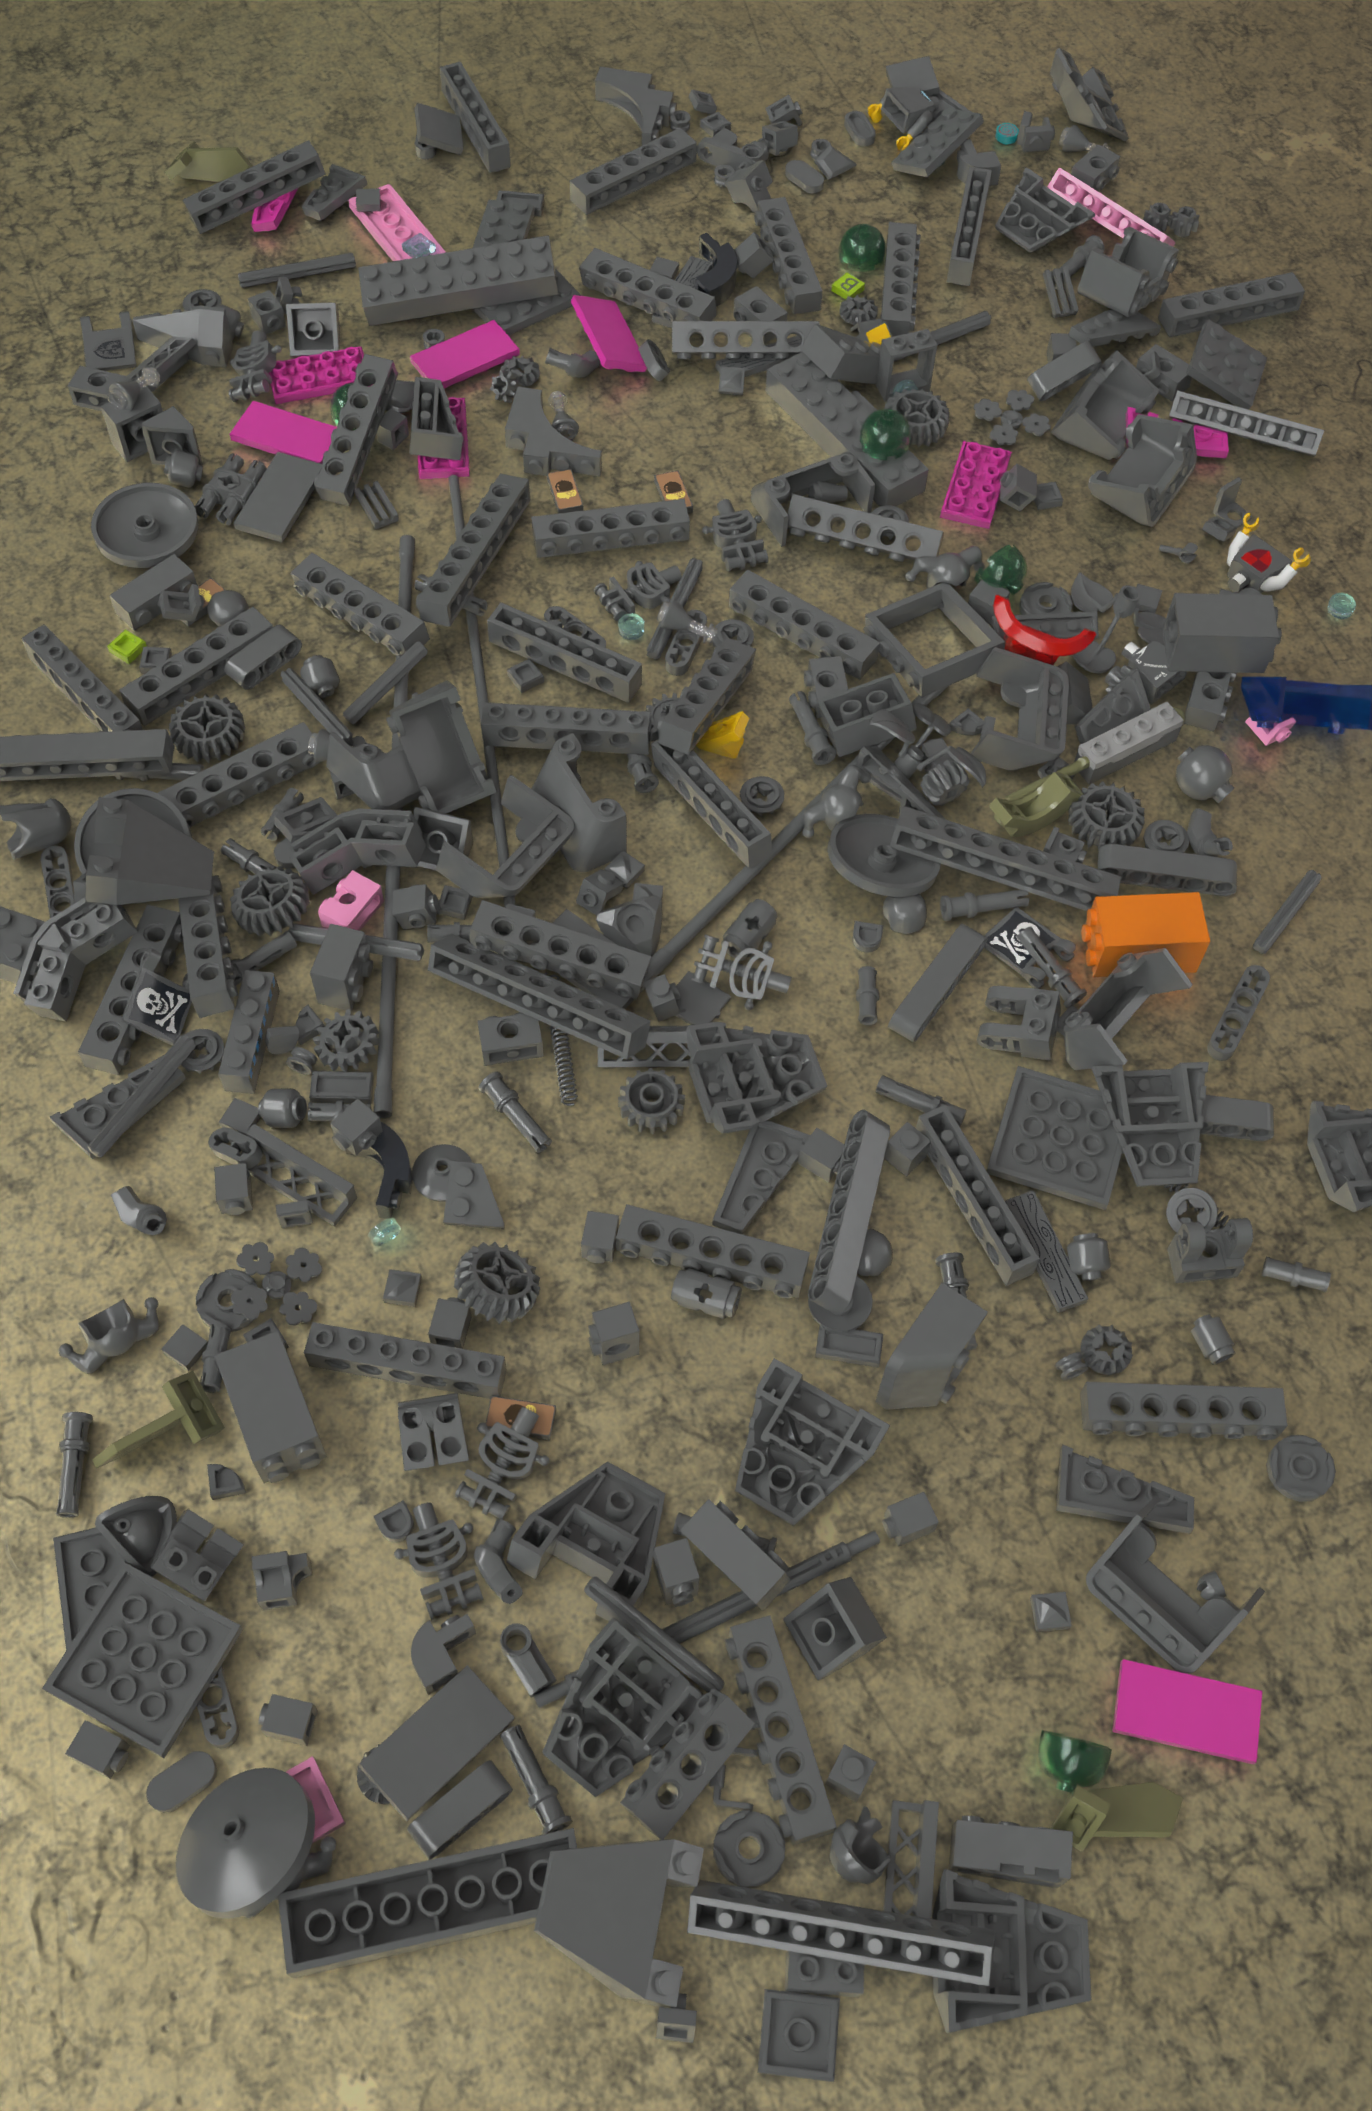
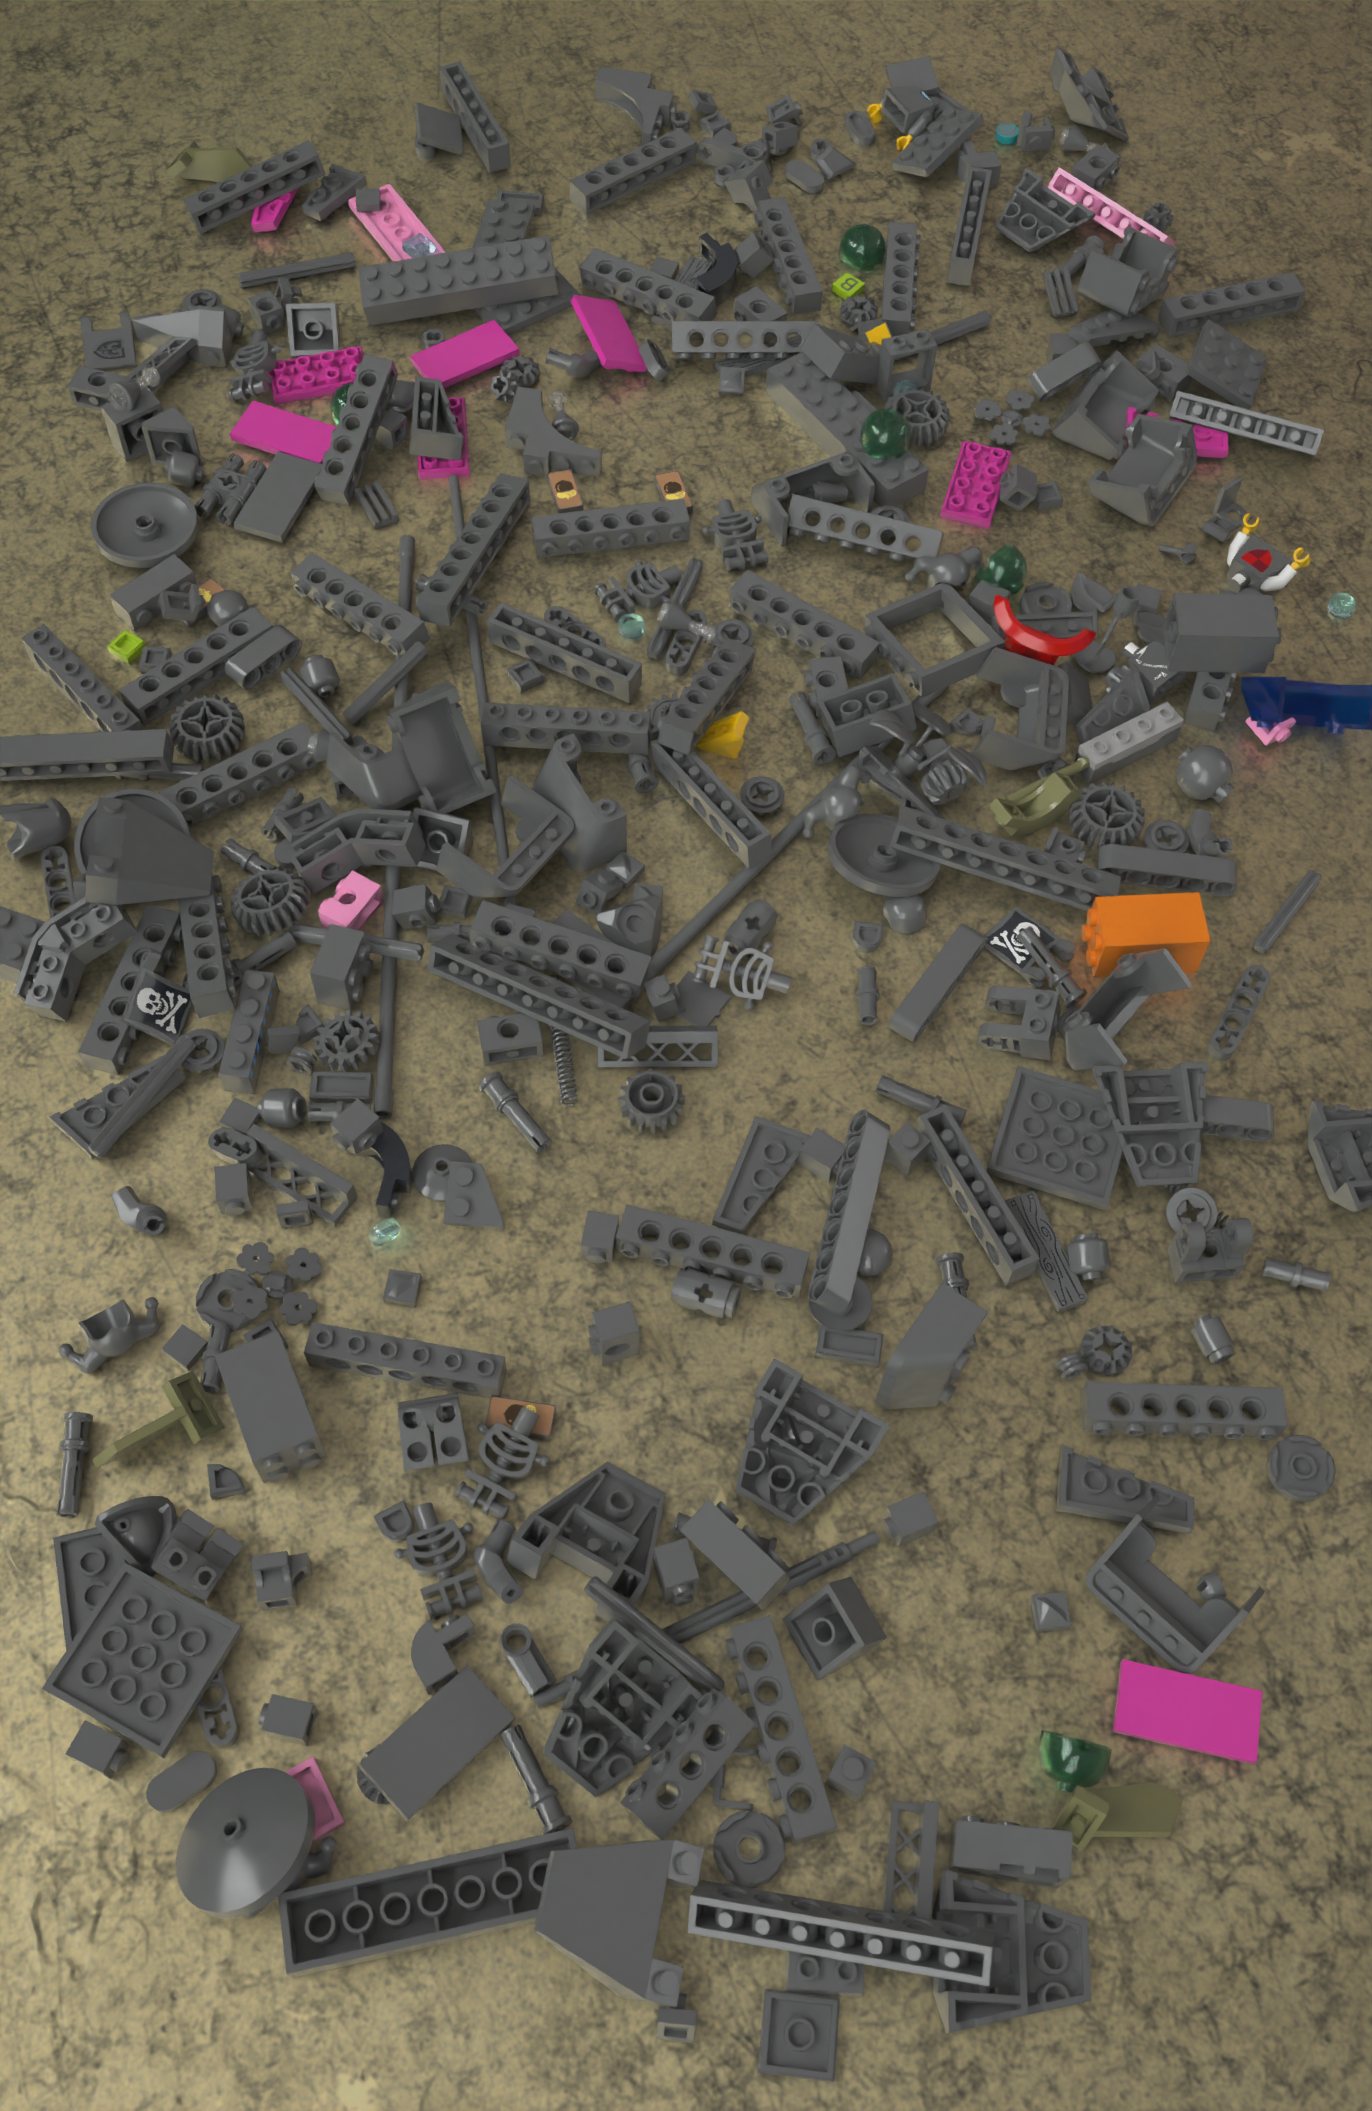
dark grey beam [407,1760,513,1860] -> none
dark grey brick [428,1297,472,1349] -> none
dark grey gear [454,1242,540,1324] -> none
dark grey wedge [686,1022,827,1134] -> none
dark grey hat [830,1806,891,1884] -> none
dark grey pin [940,890,1029,921] -> none
dark grey gear [1170,206,1200,237] -> none

